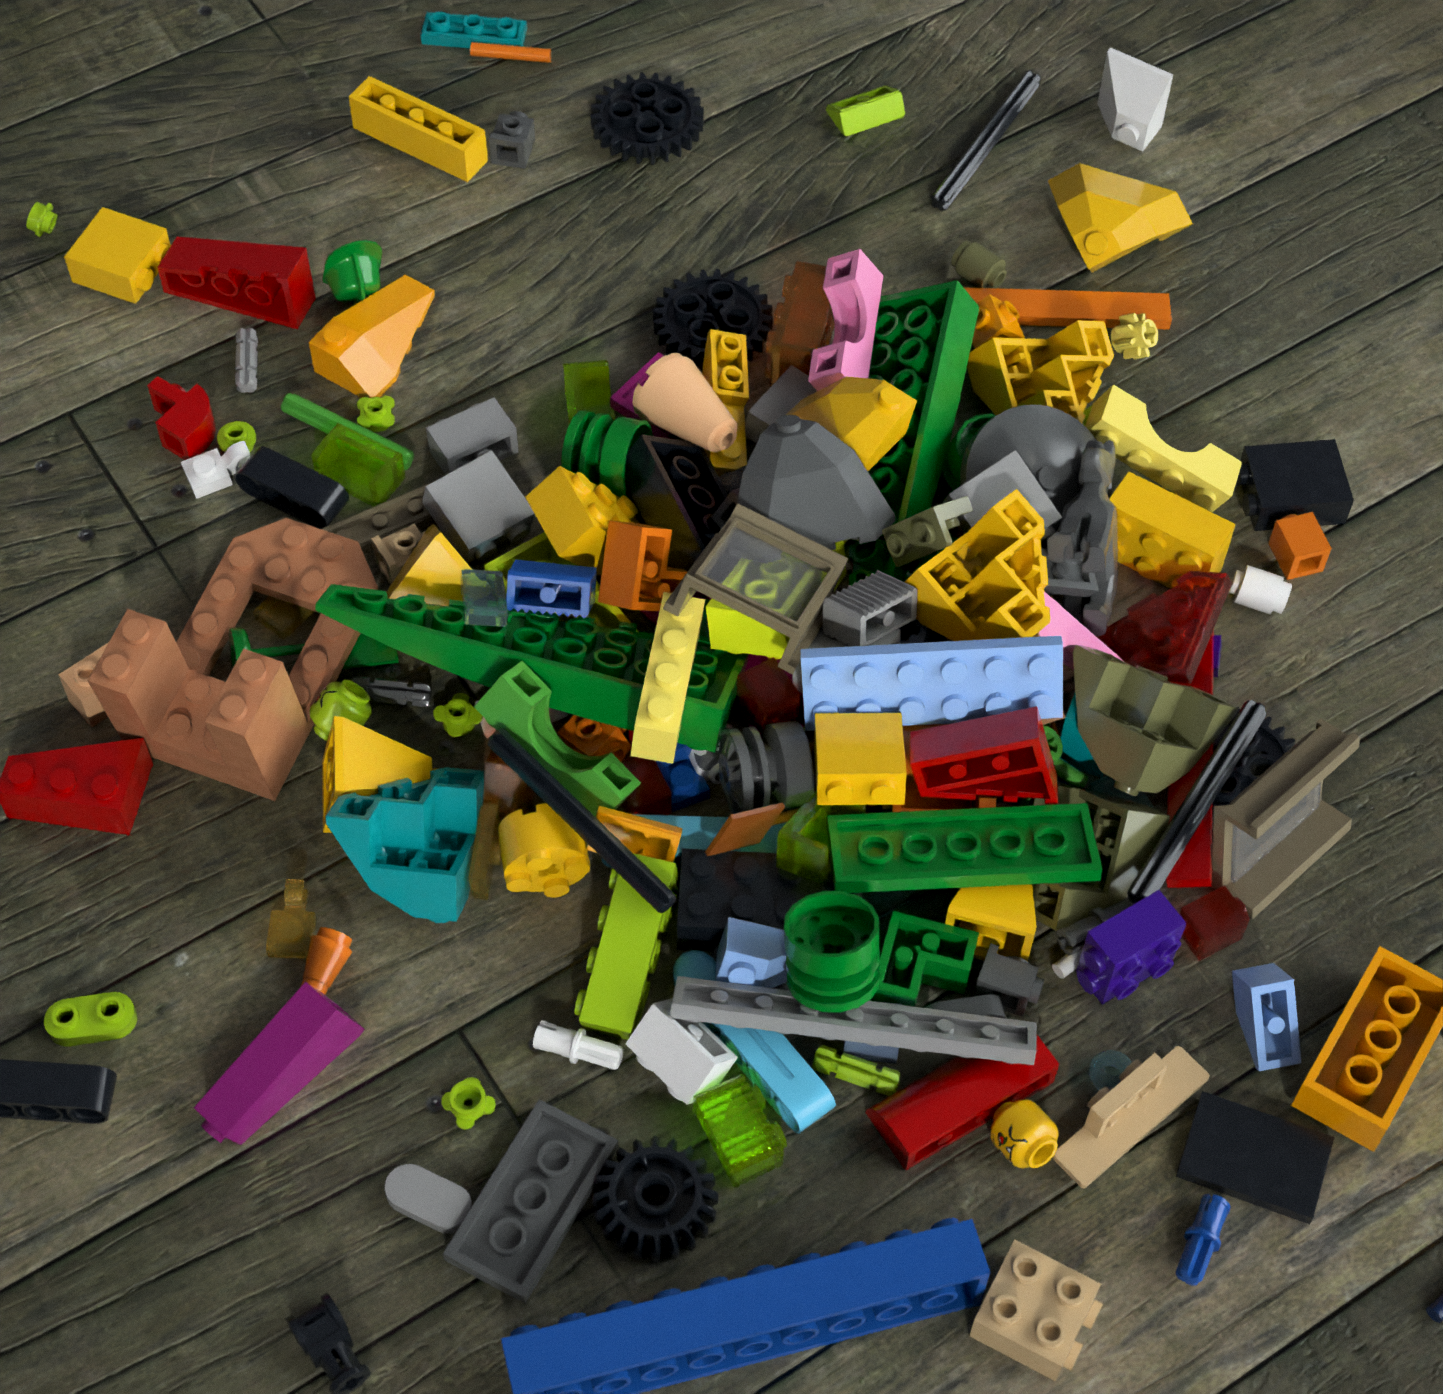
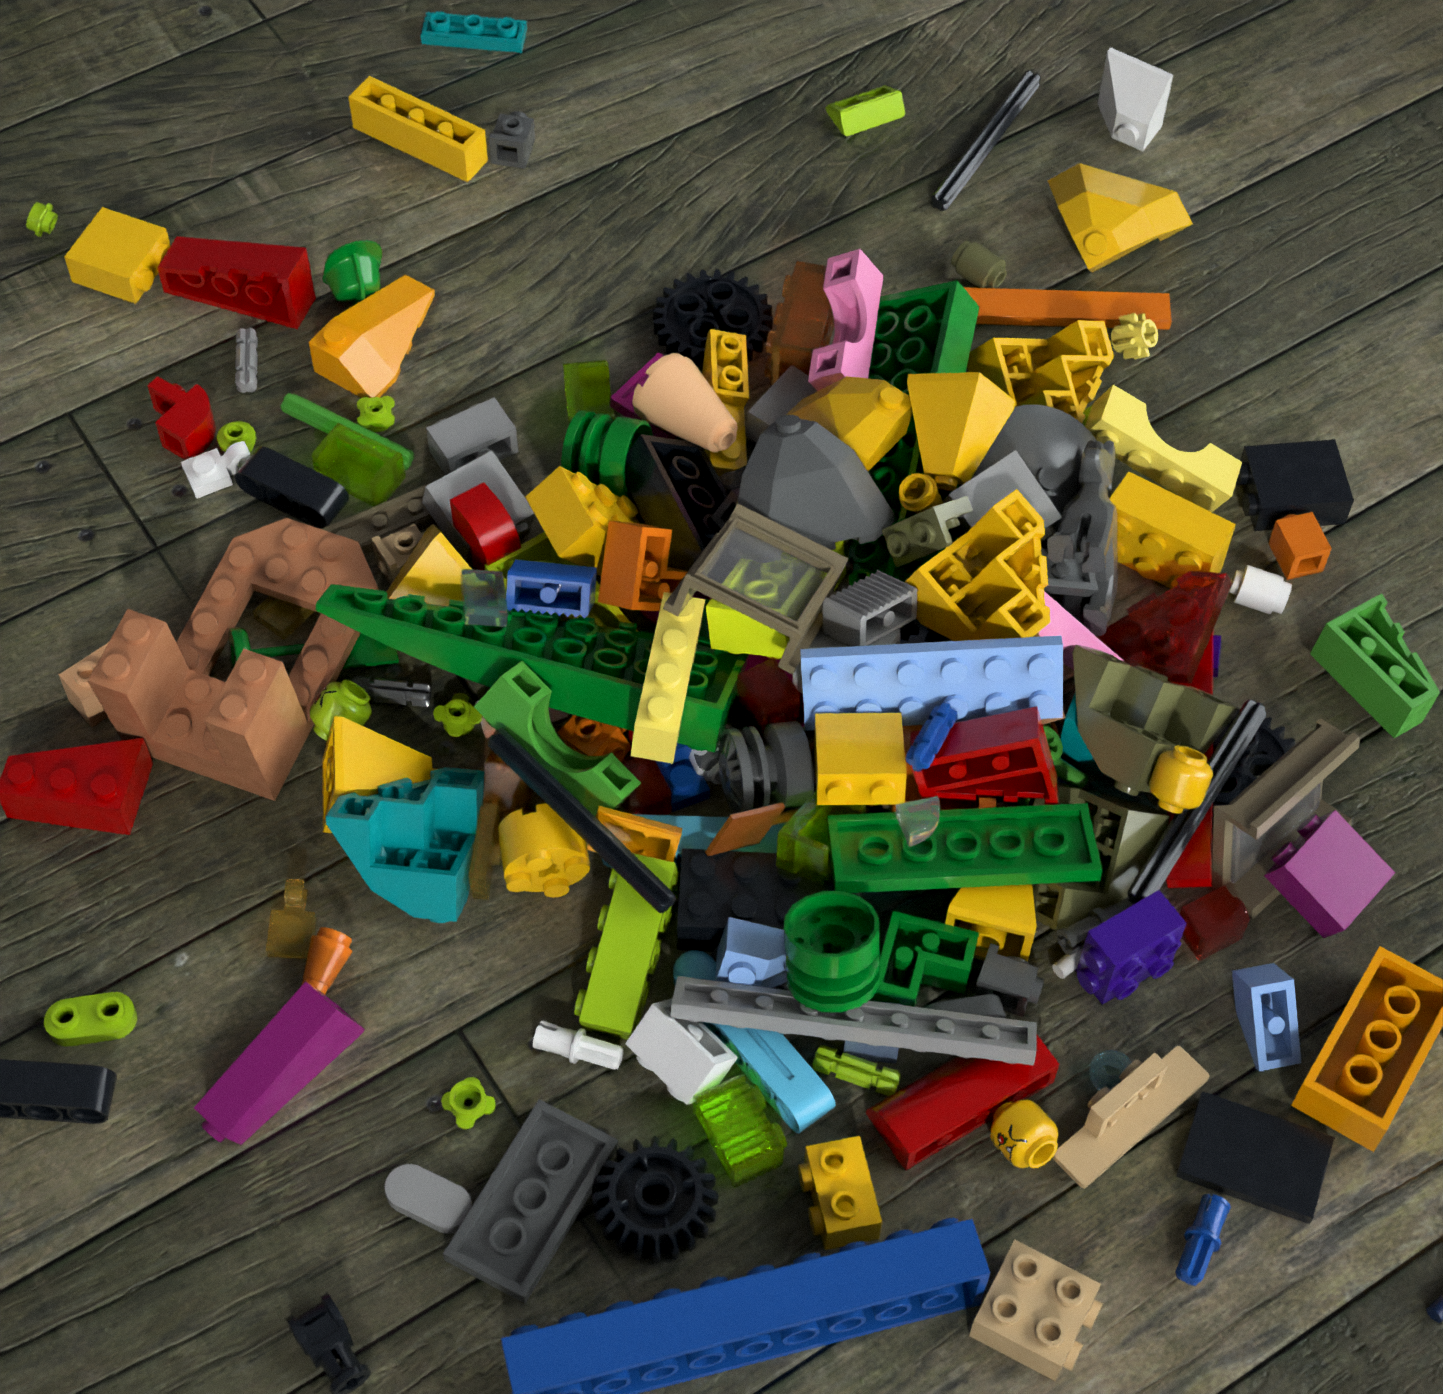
orange piece [470,42,551,63] -> none
black gear [591,72,704,165] -> none
light orange brick [972,294,1025,349] -> none
none -> red brick [449,482,522,582]
none -> yellow brick [798,1136,882,1250]
none -> clear tile [895,796,940,847]
none -> yellow cone [899,473,943,514]
none -> blue axle [905,702,958,772]
none -> yellow slope [907,372,1015,491]
none -> yellow head [1149,745,1213,814]
none -> magenta brick [1264,810,1395,938]
none -> bright green wedge [1310,593,1440,738]

